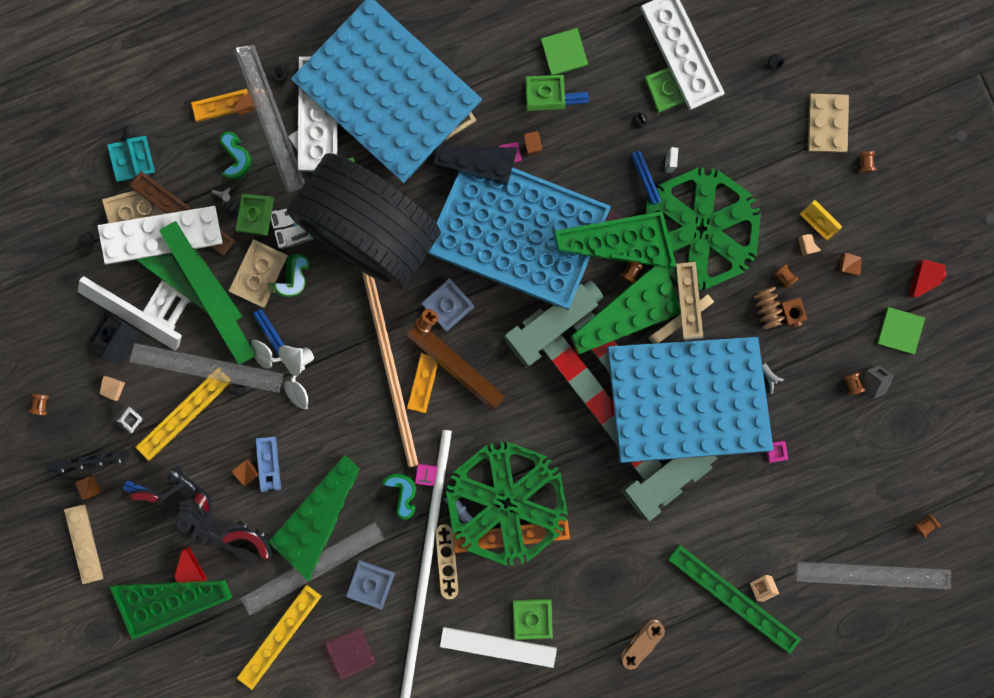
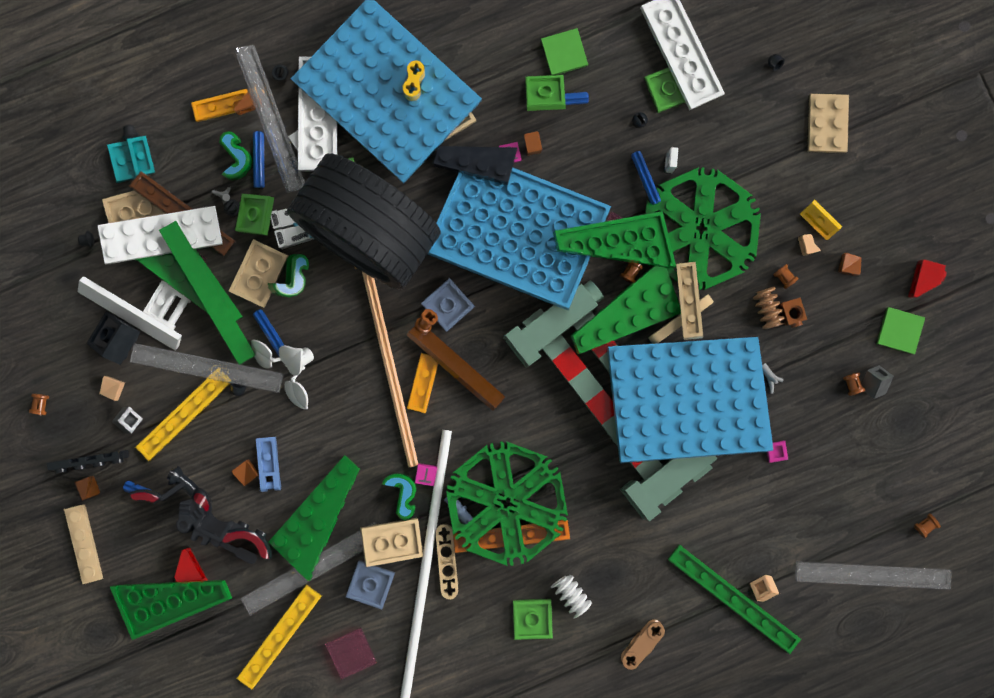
white tile [440,627,557,668] -> none
dark orange bush [858,151,877,173] -> none
none -> blue axle [253,131,265,188]
none -> tan plate [360,518,423,567]
none -> yellow axle [403,61,425,101]
none -> white piece [551,575,592,618]

